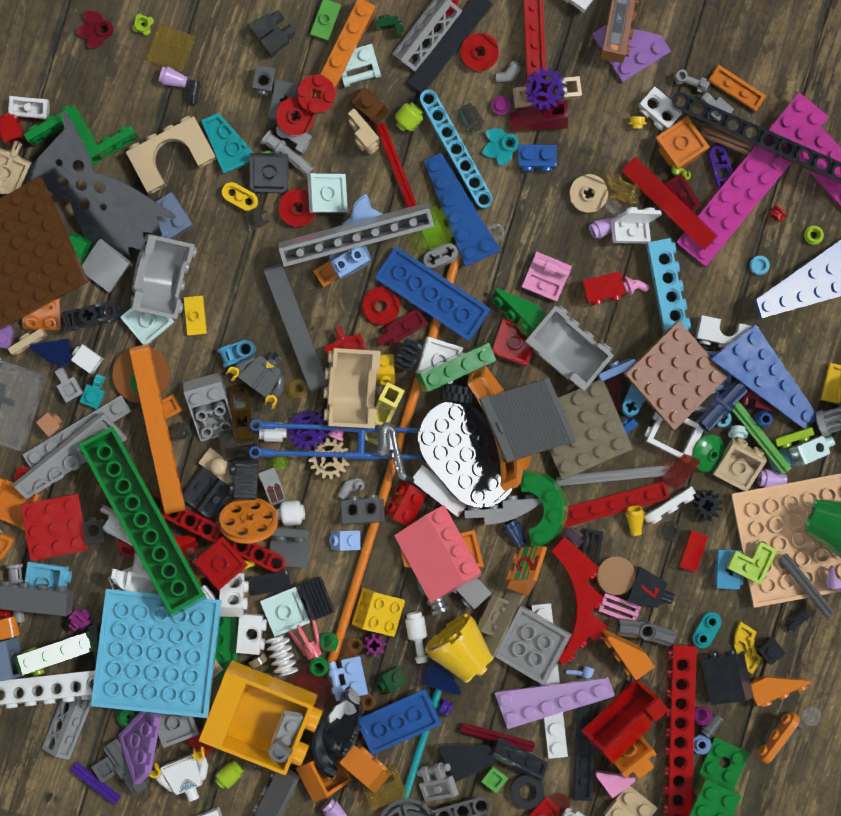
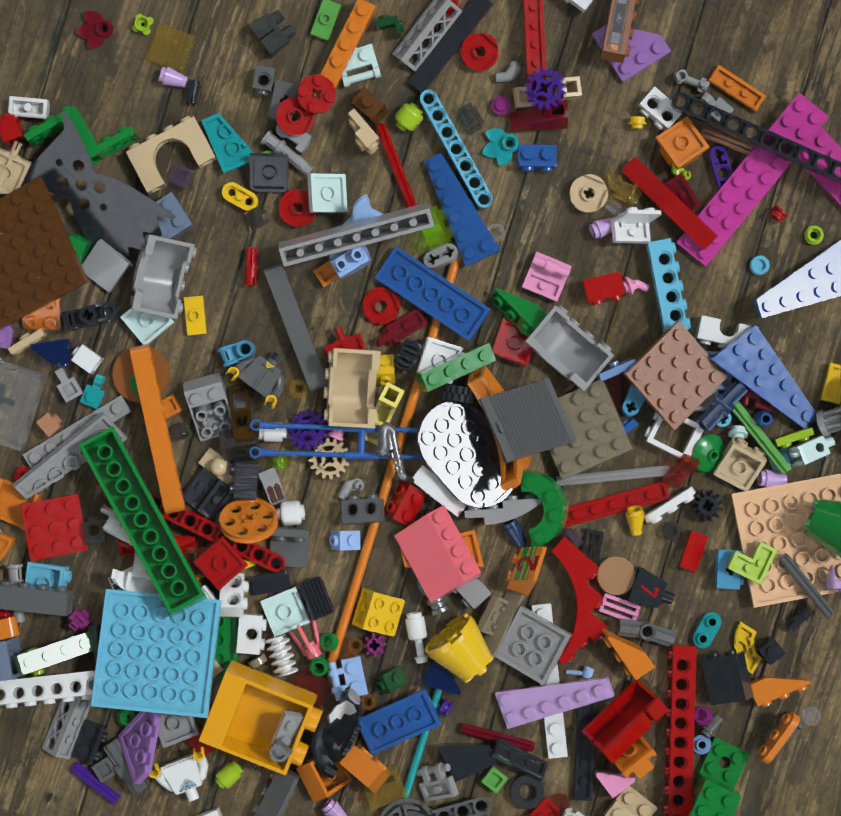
none -> black bracket [72,719,109,765]
none -> clear purple plate [169,164,194,189]
none -> red axle [243,247,259,286]

